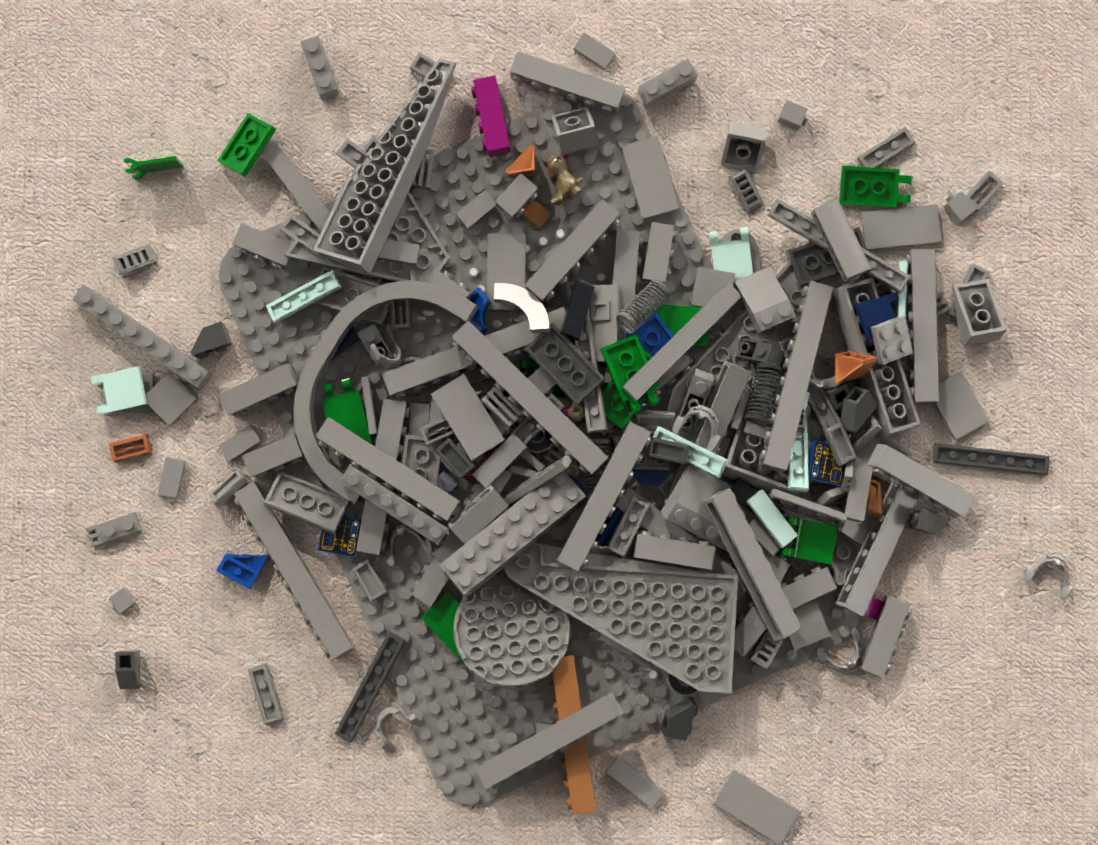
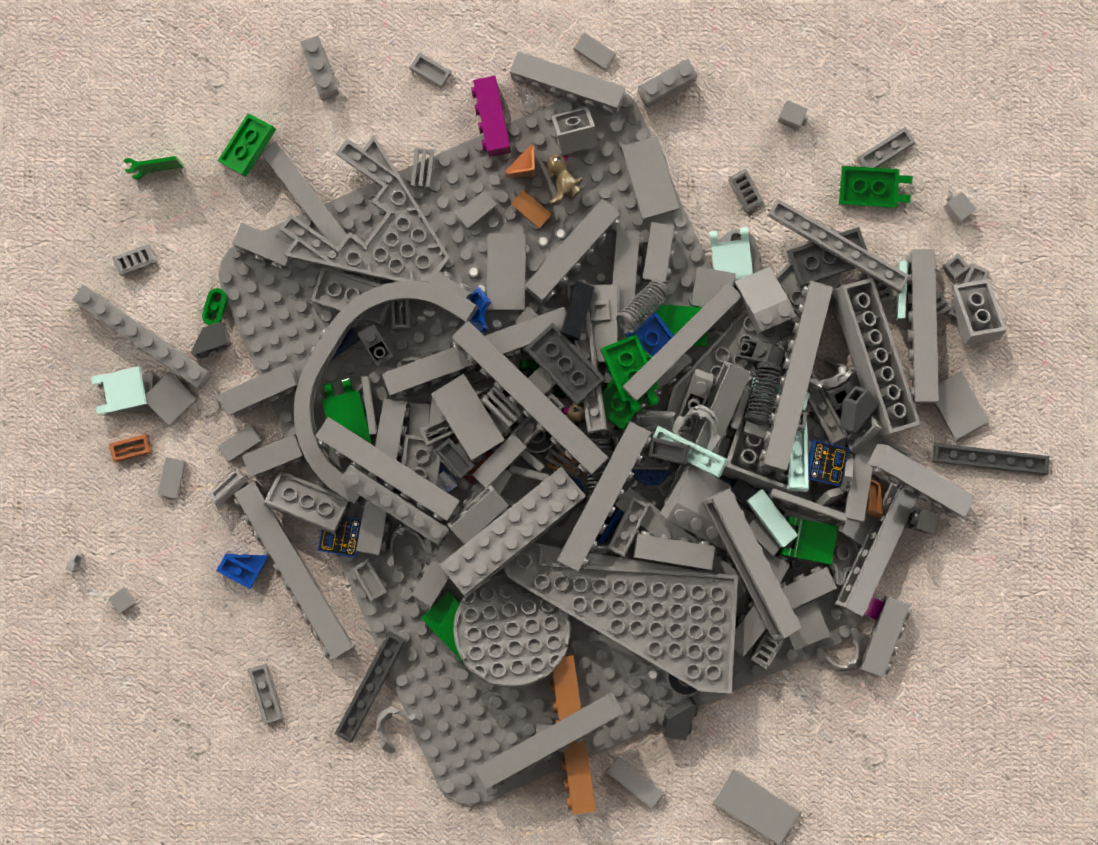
light grey hinge [86,512,142,547] -> none
dark grey slope [115,650,140,689] -> none
light aqua tile [266,270,342,323] -> none
light grey wedge [313,58,456,274] -> none
light grey helmet [370,324,402,369] -> none
light grey tile [378,239,420,265] -> none
tile [494,283,550,333] -> none
light grey brick [495,173,538,220] -> none
light grey tile [504,455,572,505] -> none
light grey slope [721,121,767,173] -> none
light grey brick [811,200,872,282] -> none
light grey tile [823,422,857,466] -> none
nougat slope [835,351,877,384] -> none
dark blue flag [855,292,909,341] -> none
light grey tile [861,204,942,250] -> none
light grey plate [871,316,913,365] -> none
light grey tile [966,170,1003,212] -> none
light grey helmet [1024,554,1072,600] -> none
none -> light grey tile [65,551,83,572]
none -> green plate [202,288,228,325]
none -> light grey tile [942,253,970,280]

